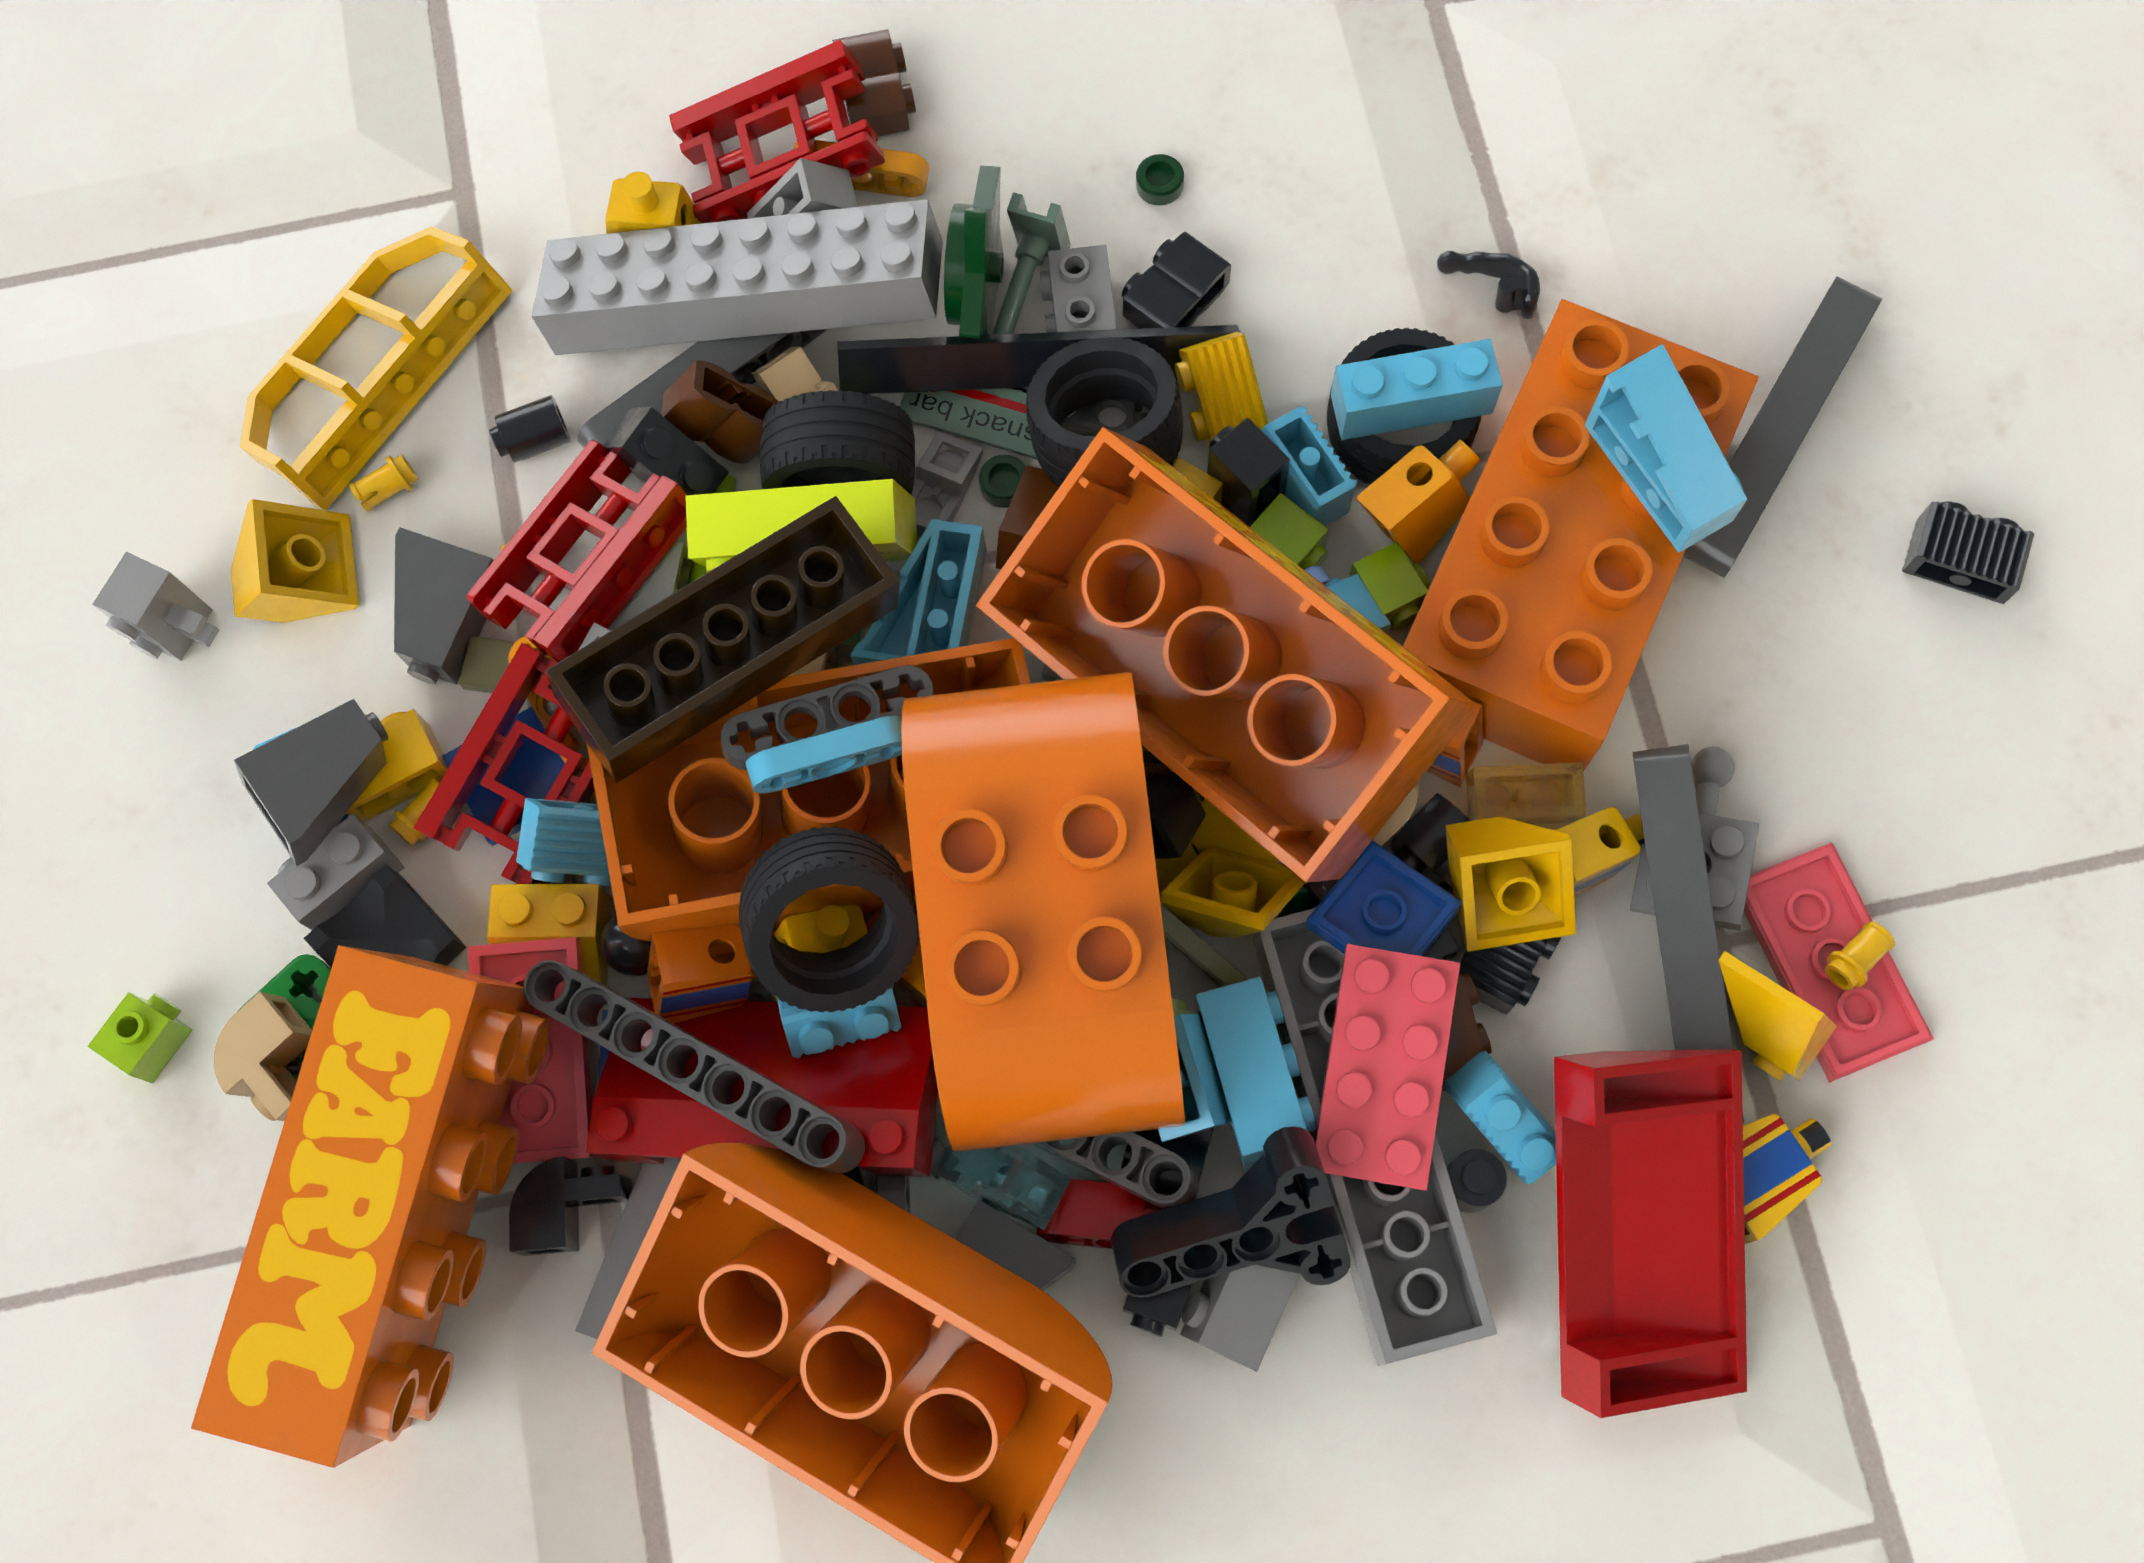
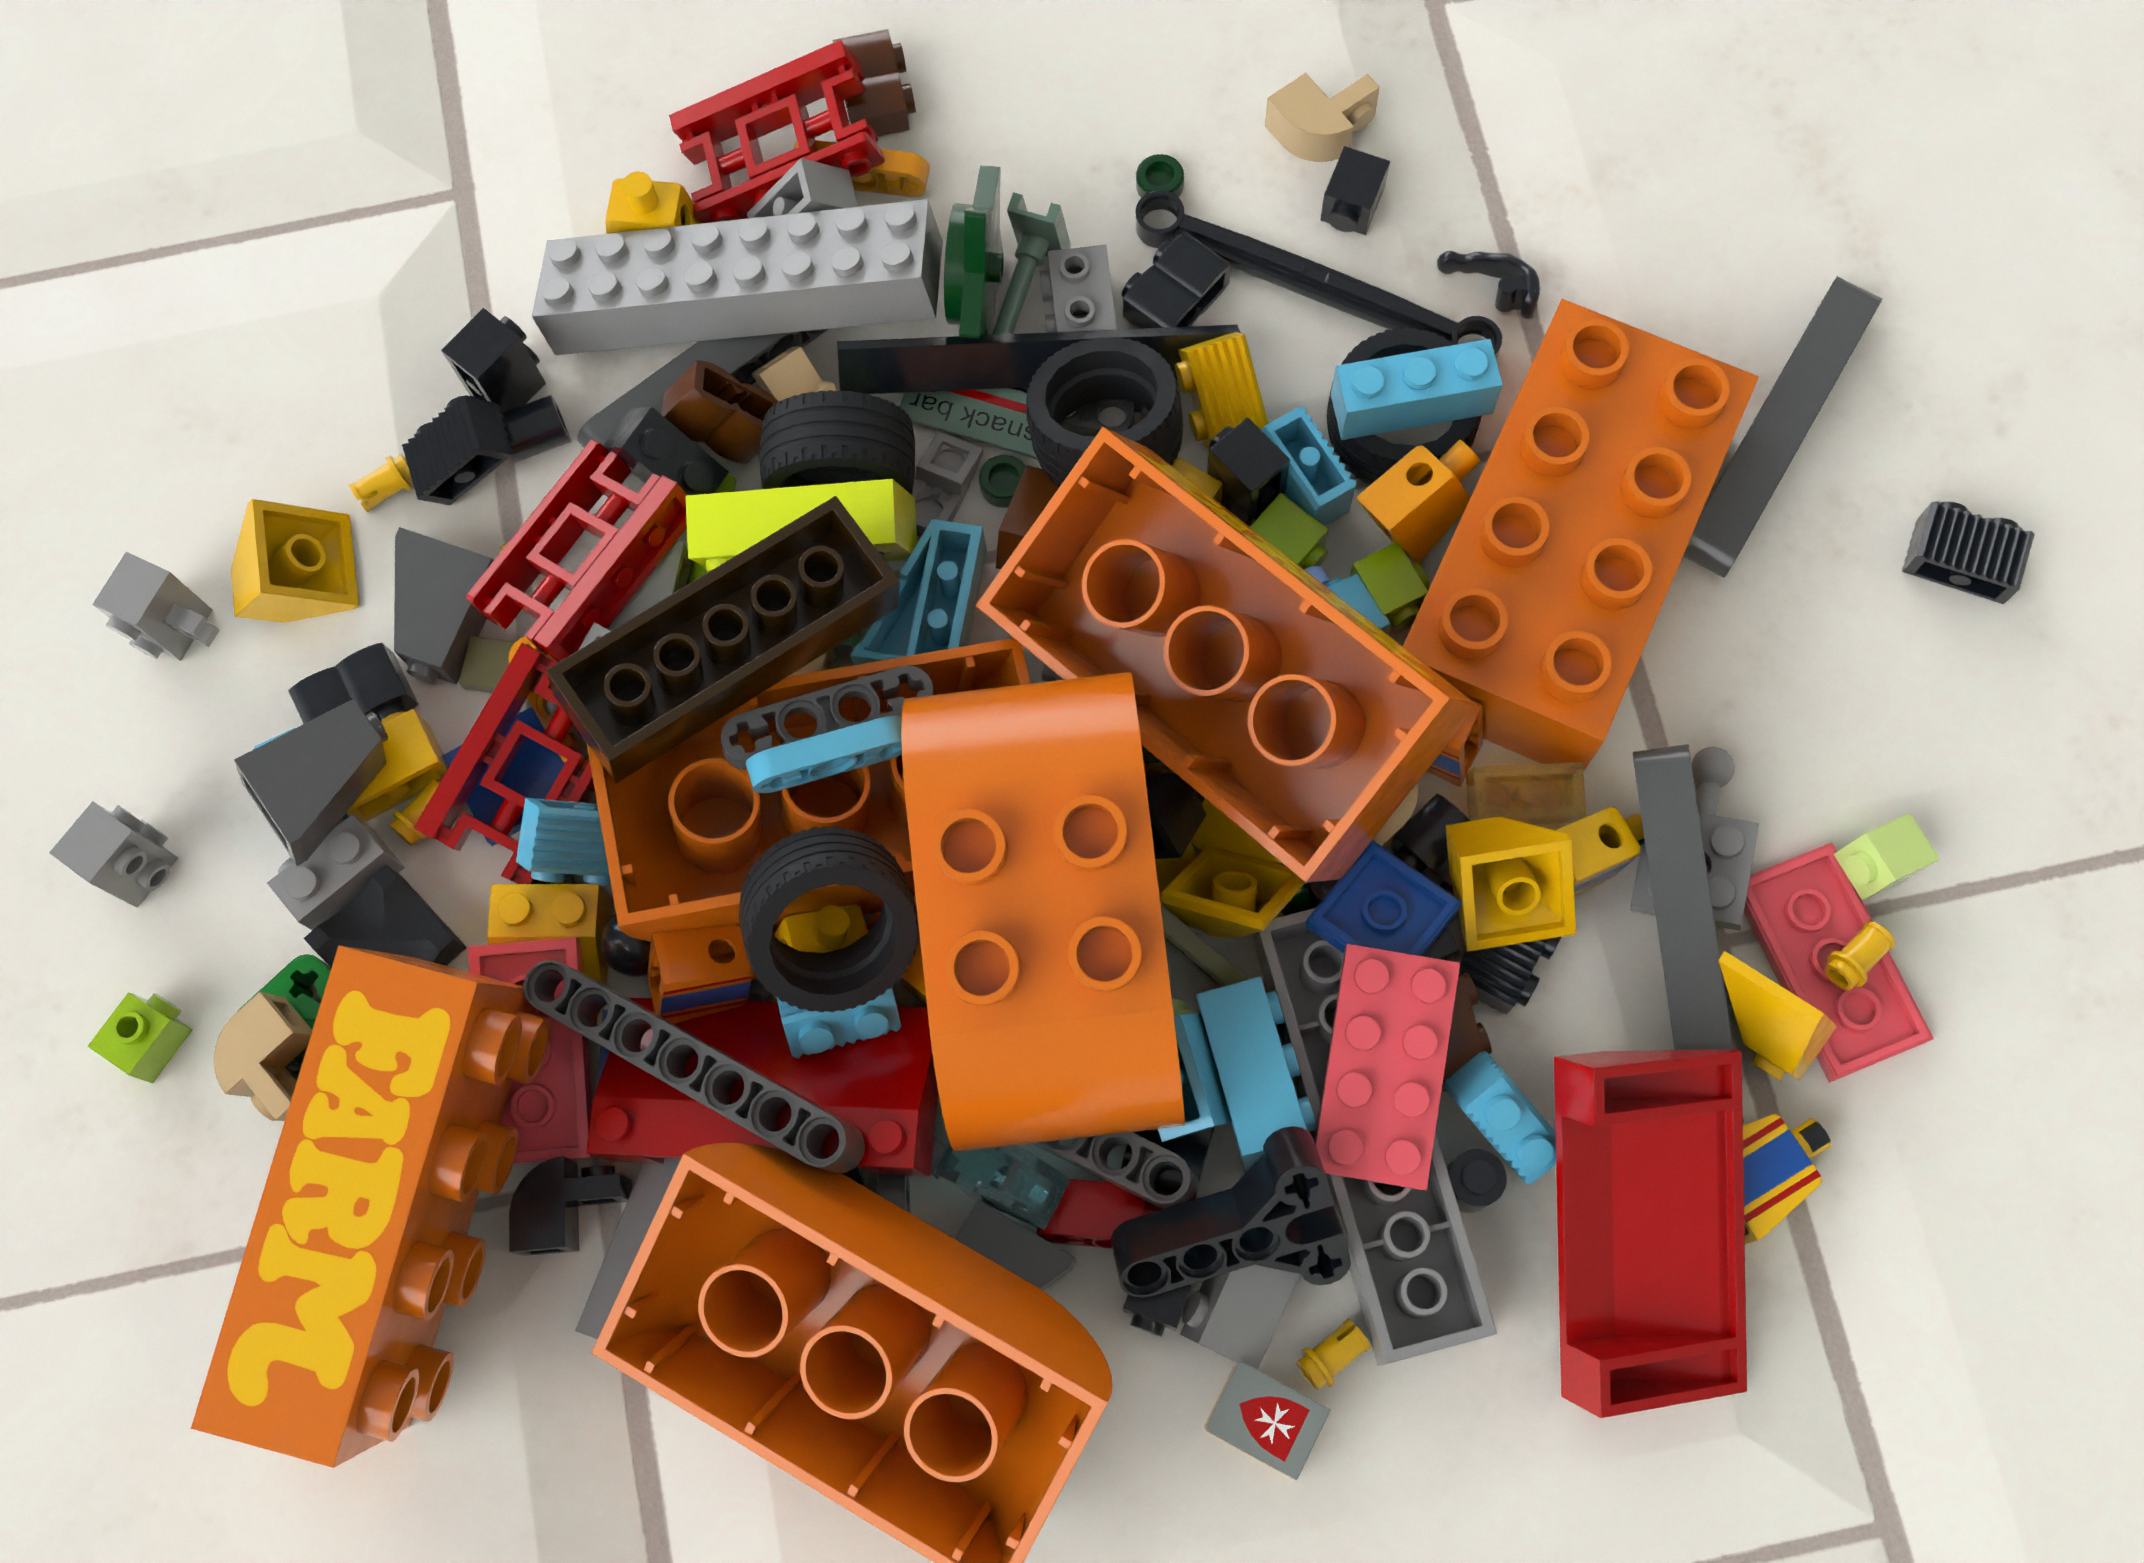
yellow plate [240,226,513,511] -> none
medium azure wedge [1584,344,1747,553] -> none
none -> light grey brick [49,801,178,908]
none -> black brick [288,642,419,724]
none -> black brick [402,395,515,505]
none -> black brick [441,308,546,413]
none -> black piece [1135,190,1502,360]
none -> light grey piece [1205,1362,1331,1480]
none -> tan brick [1265,73,1380,162]
none -> yellow pin [1296,1318,1371,1390]
none -> black brick [1320,146,1390,235]
none -> yellowish green brick [1833,813,1940,901]

